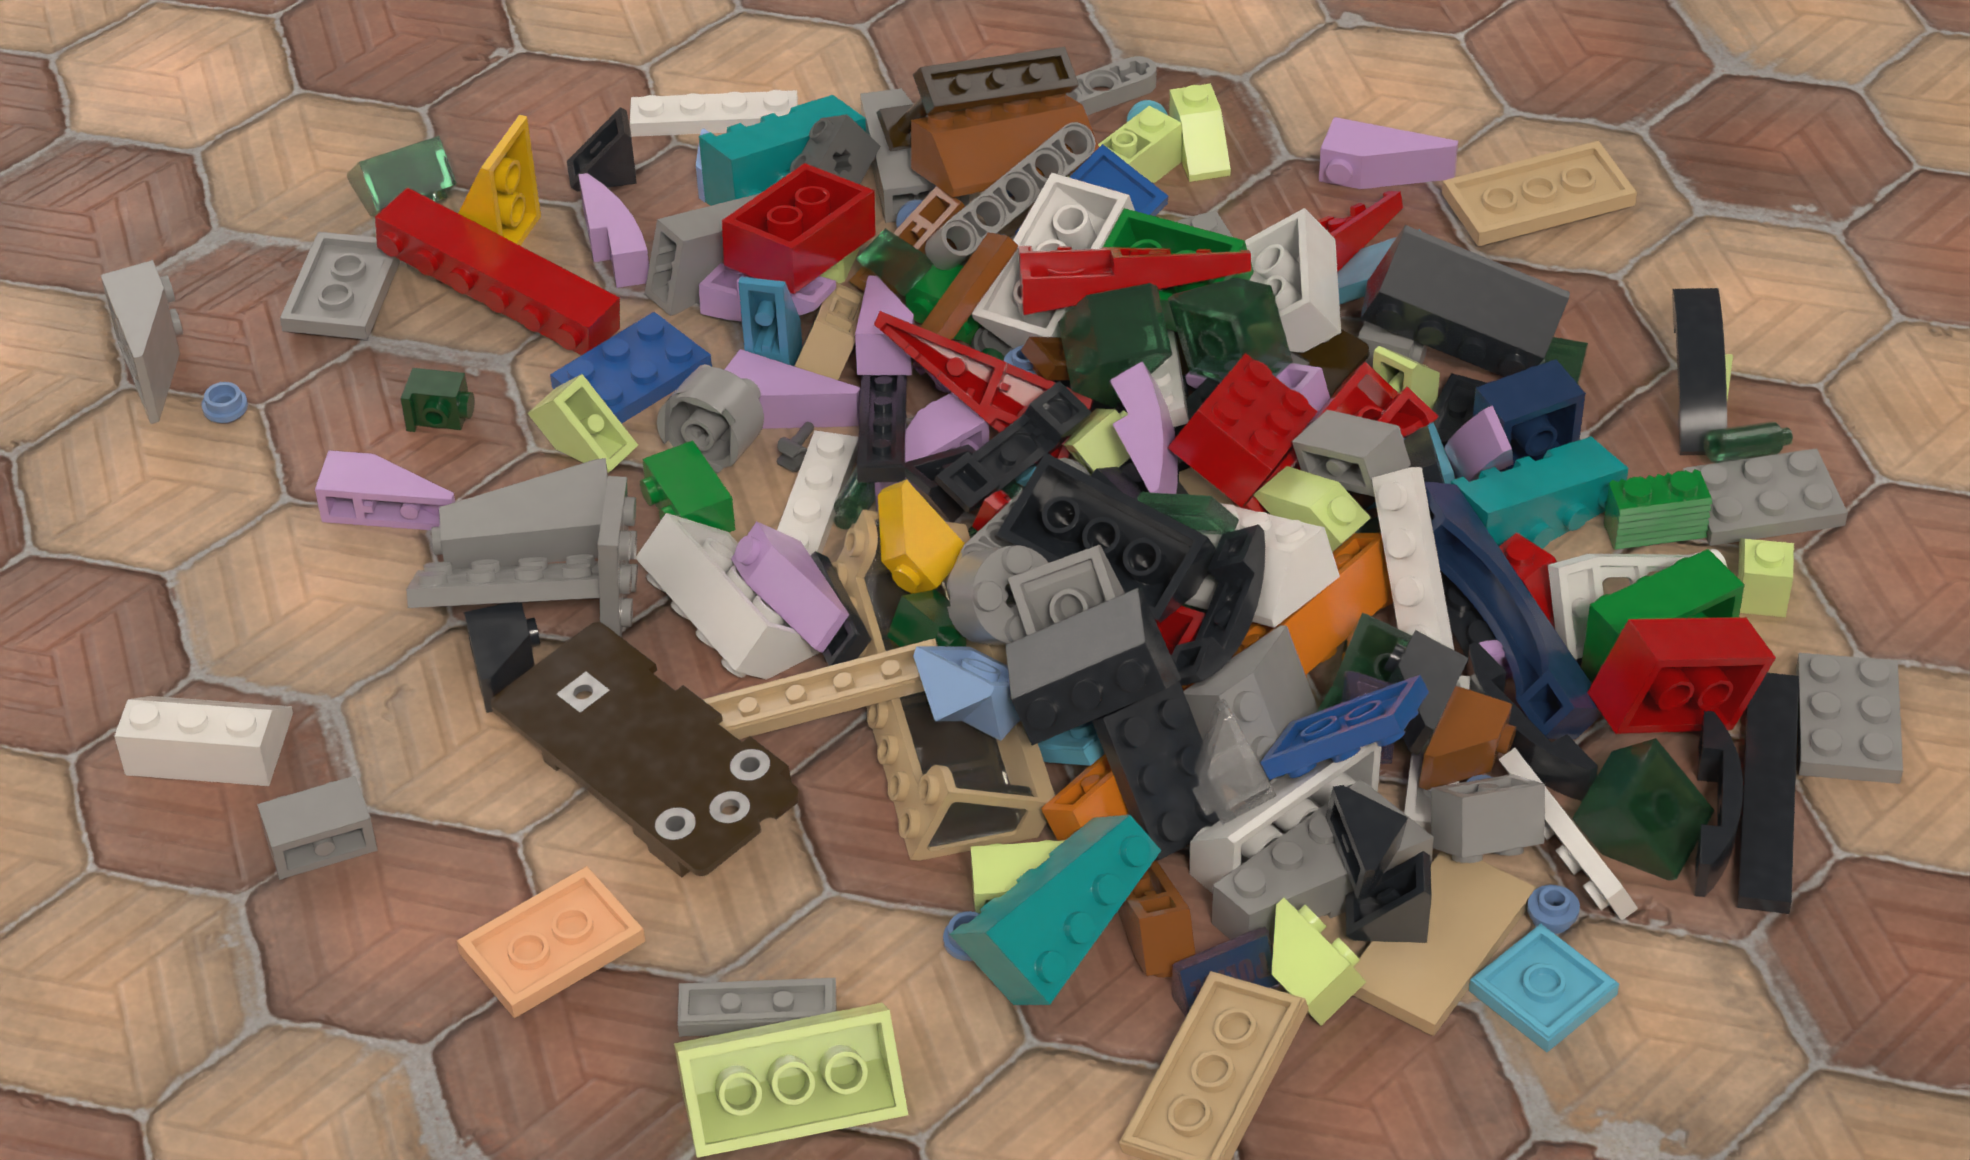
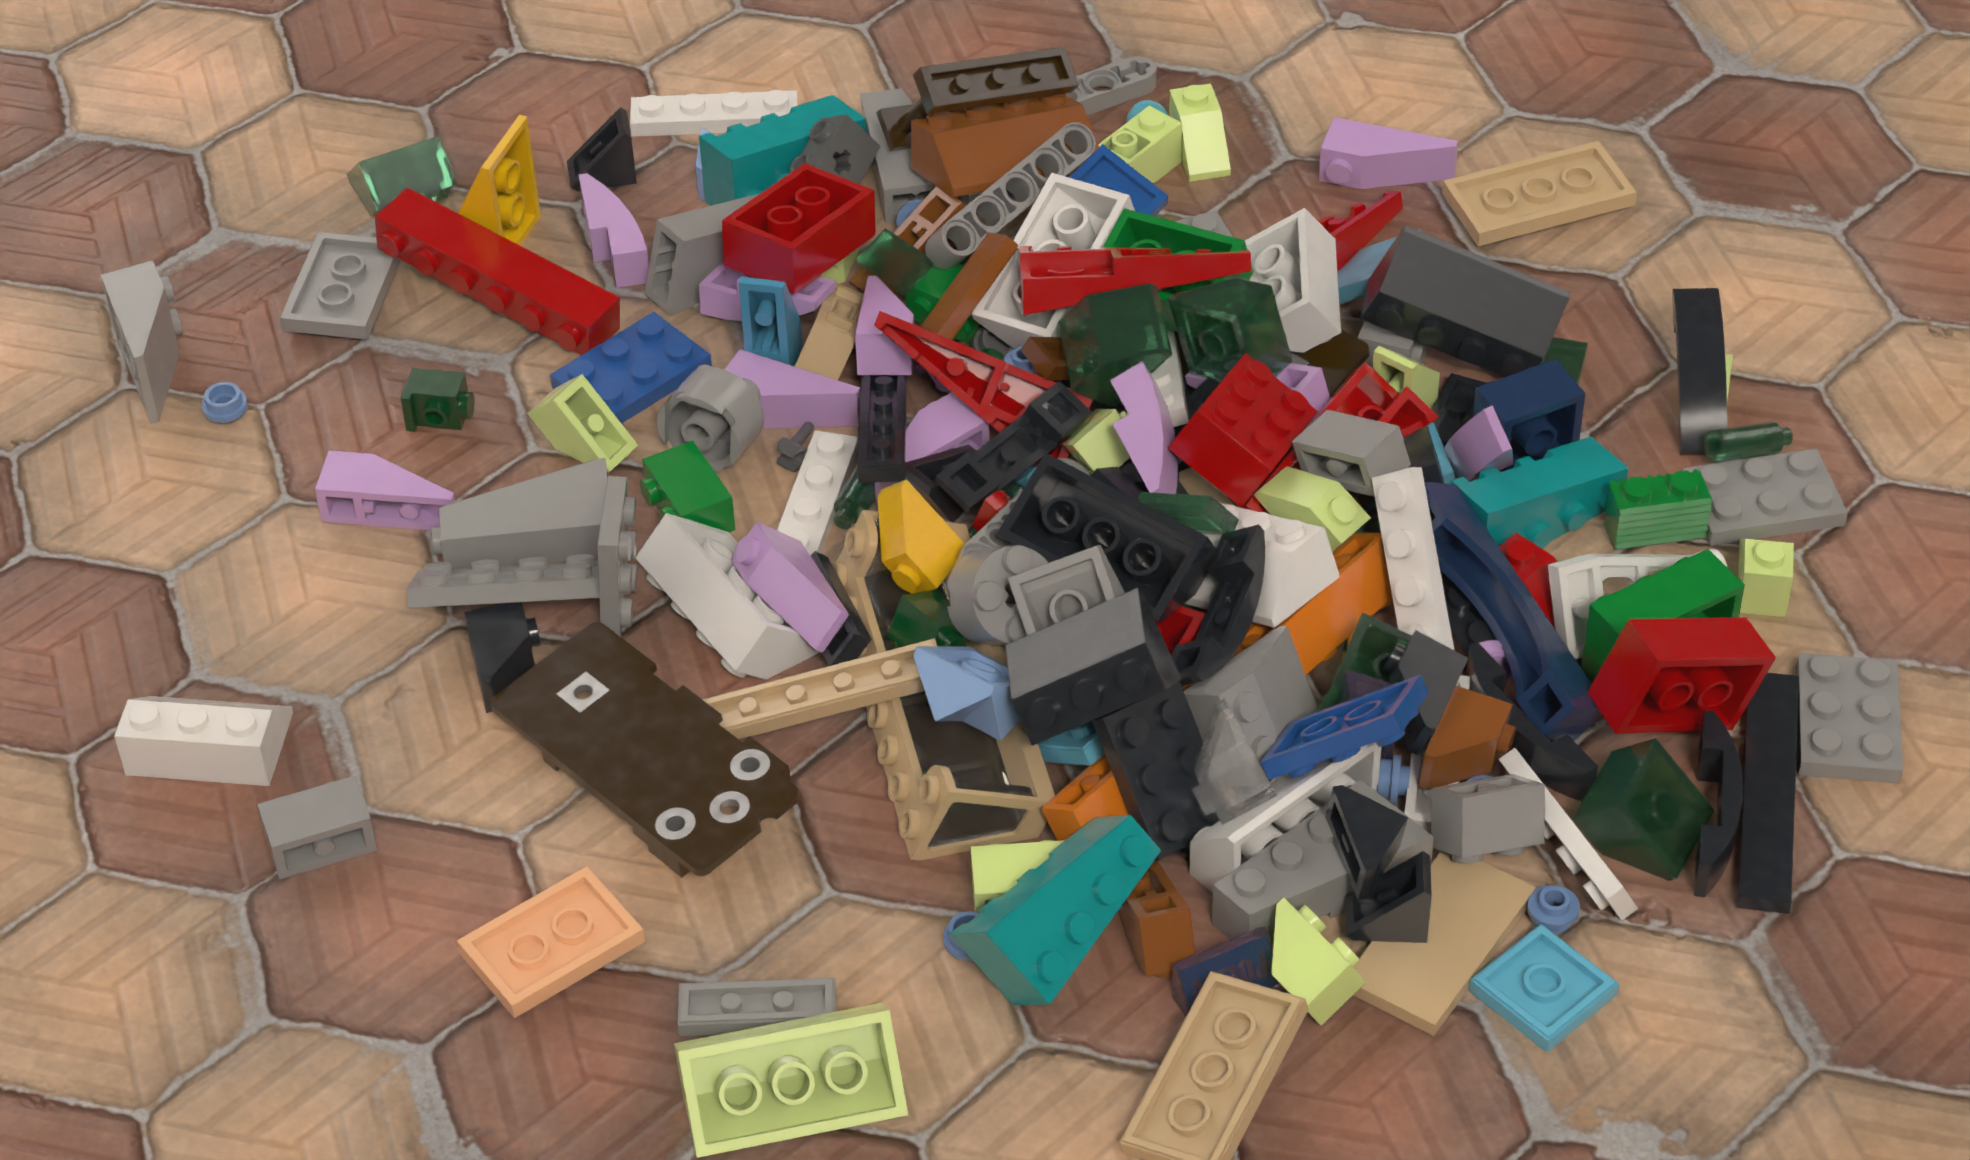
none -> medium blue plate [1378,755,1411,805]

